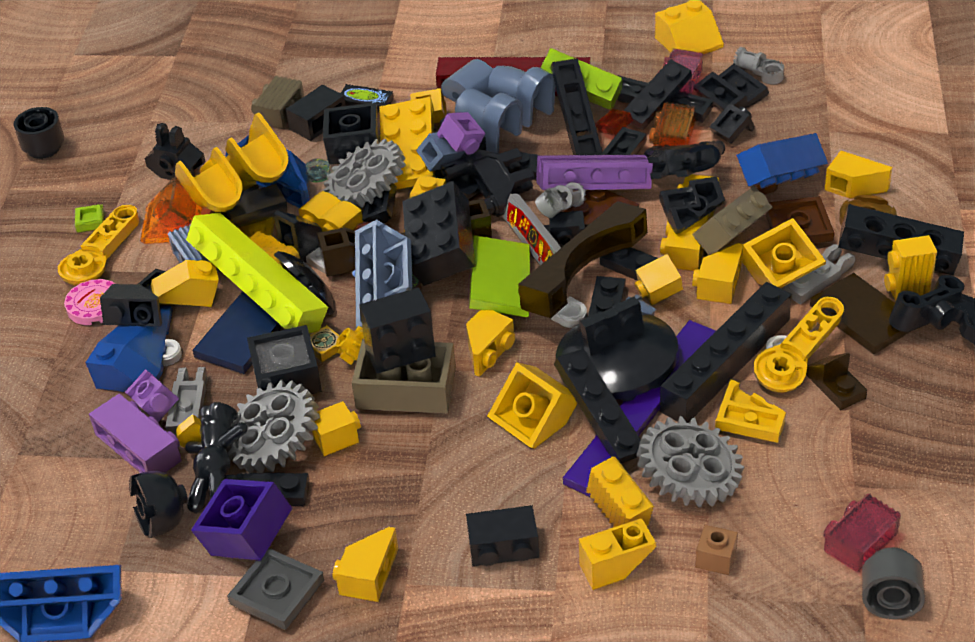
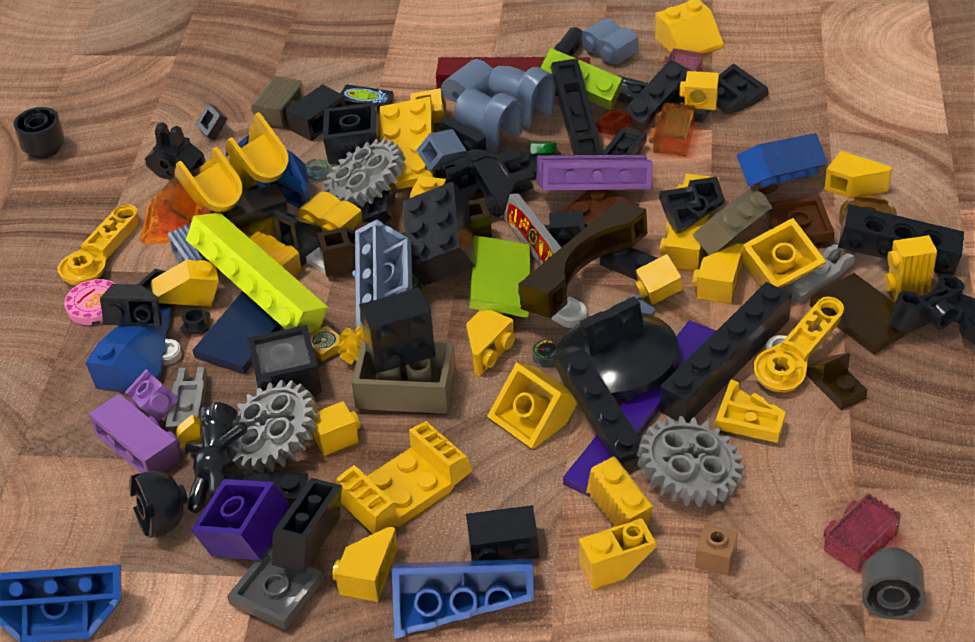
lime tile [75,204,104,233] -> none
black brick [274,251,334,315] -> none
medium lavender brick [437,112,485,155] -> none
light grey connector [535,182,586,218] -> none
black plate [588,276,626,317] -> none
black connector [644,140,725,179] -> none
black bracket [709,103,755,144] -> none
light grey connector [733,47,784,85] -> none
none -> black plate [180,307,211,334]
none -> black plate [195,103,228,140]
none -> black brick [272,478,342,573]
none -> yellow plate [336,421,473,534]
none -> blue wedge [392,559,534,639]
none -> green tile [530,141,557,154]
none -> tile [532,339,559,368]
none -> black bar [554,27,582,57]
none -> sand blue brick [582,18,639,65]
none -> yellow brick [680,71,719,110]

